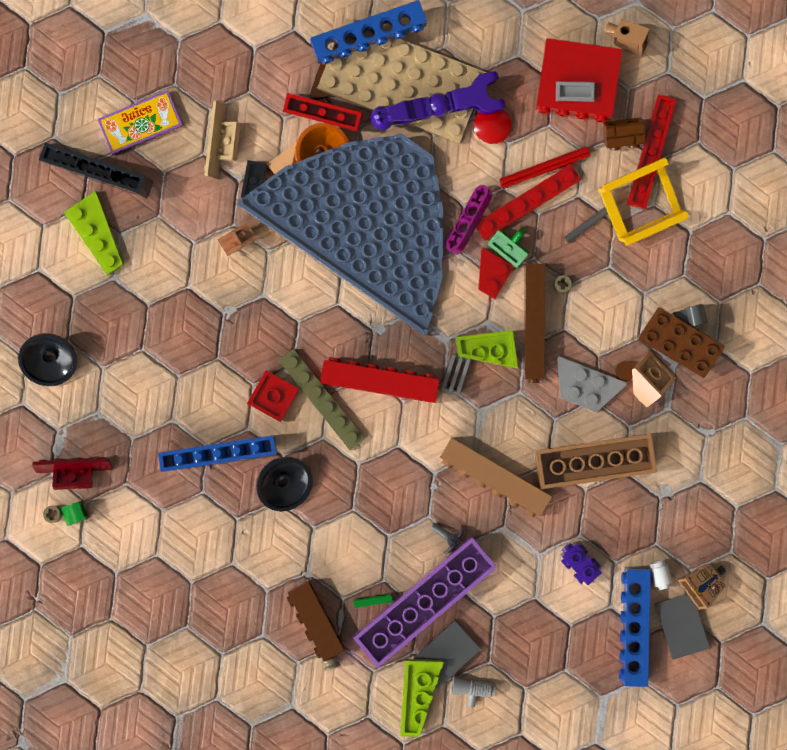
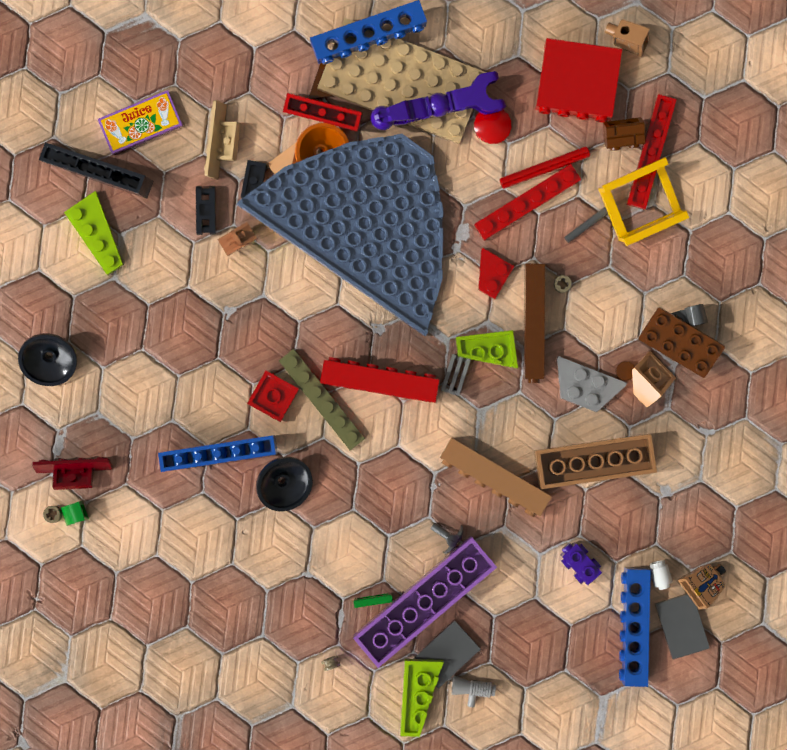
reddish brown brick [287,580,345,661] -> none
magenta beam [446,185,493,255] -> none
plate [488,225,530,268] -> none
light grey tile [556,81,595,102] -> none
none -> black plate [196,186,217,235]

